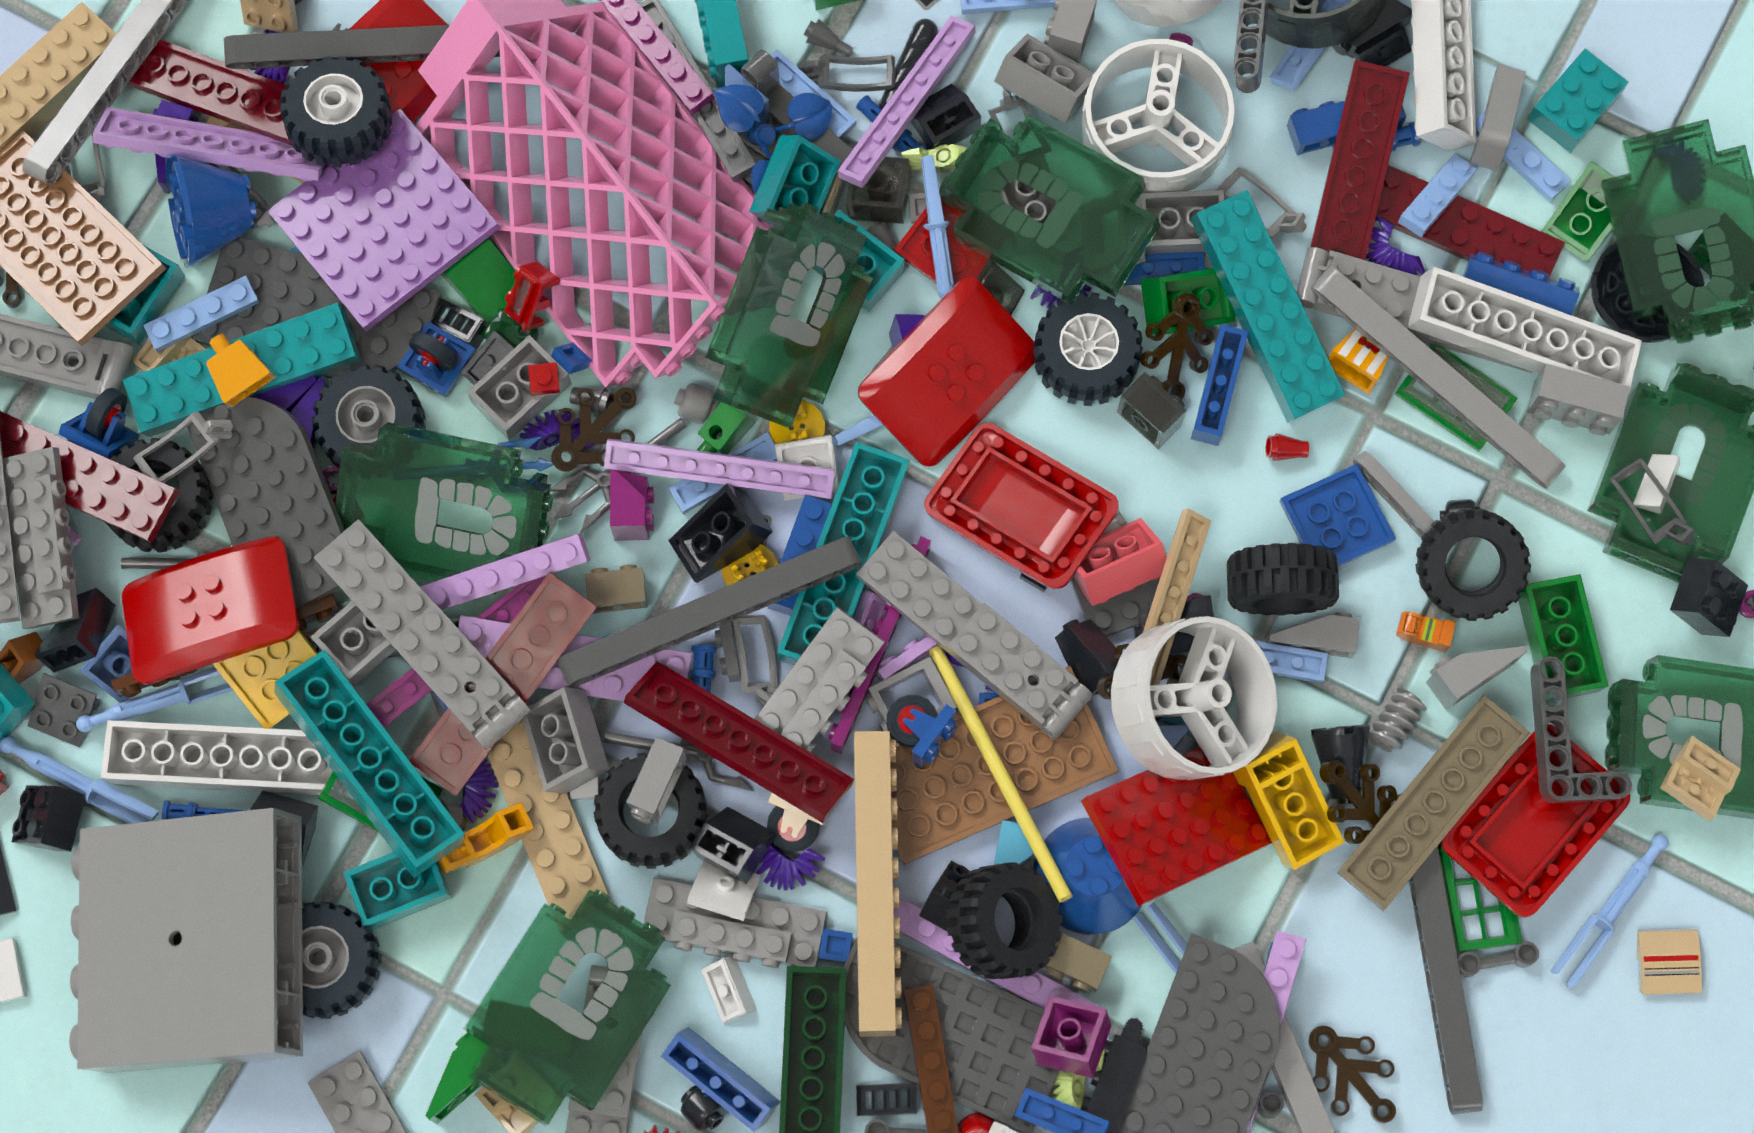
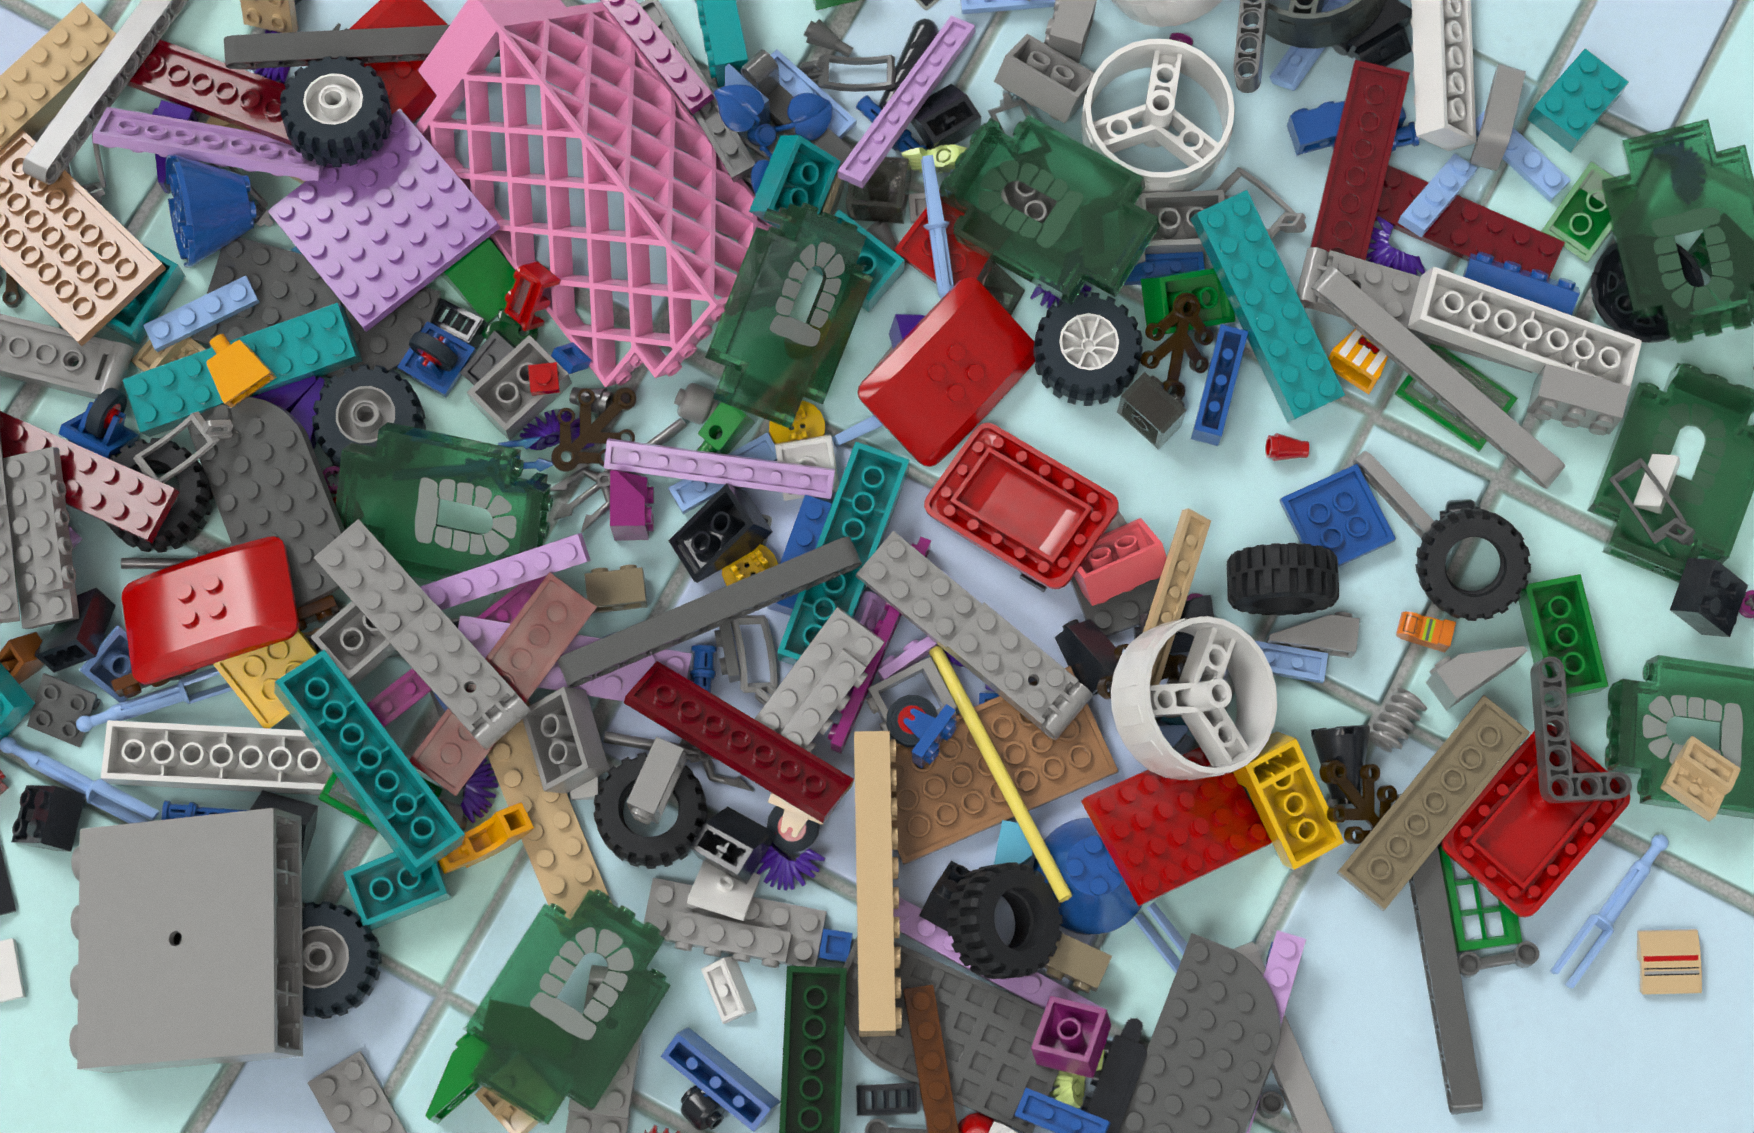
dark brown plant [1308,1026,1396,1123] -> none

